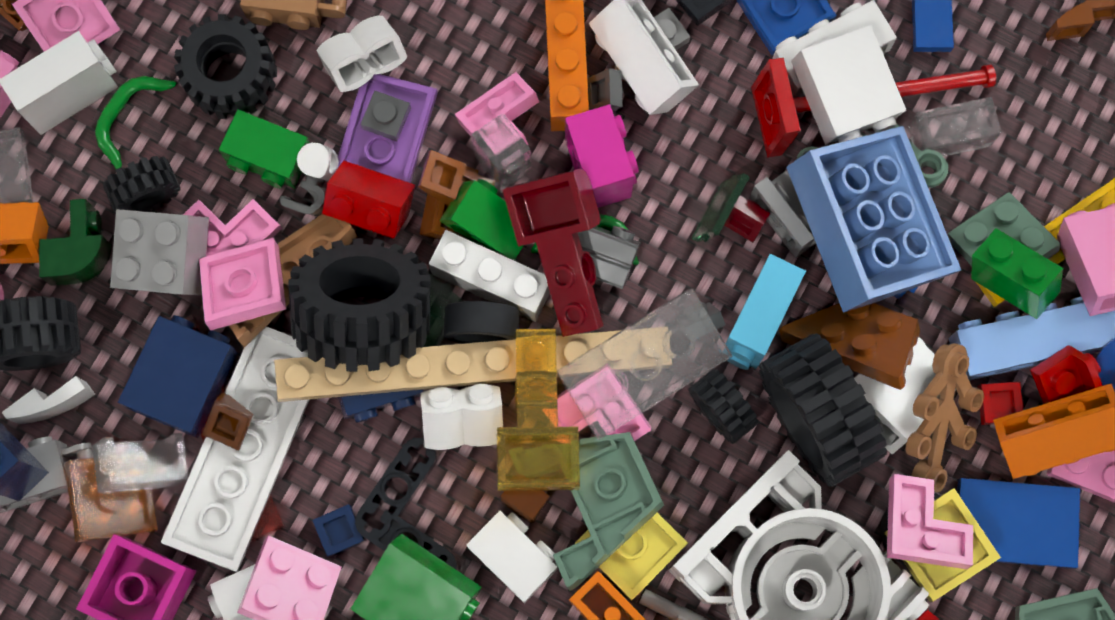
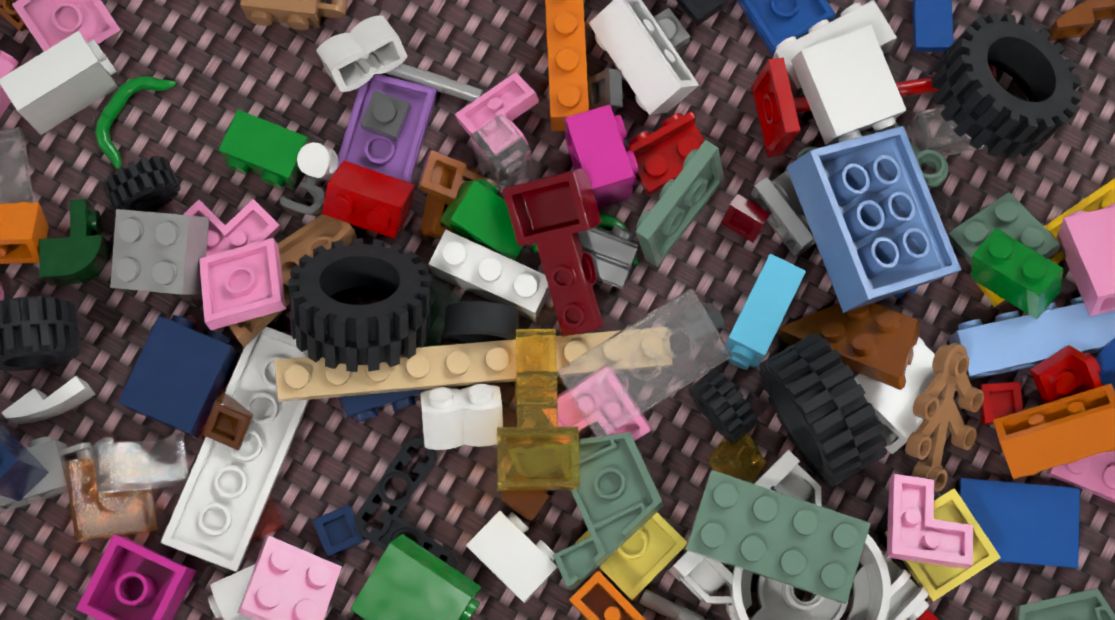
black tyre [174,14,277,120] -> none
clear green piece [691,173,750,243] -> none
none -> light grey piece [386,63,483,102]
none -> red bracket [626,111,705,196]
none -> sand green plate [635,140,725,268]
none -> sand green plate [685,470,871,604]
none -> clear yellow slope [707,433,767,483]
none -> black tyre [931,13,1082,159]

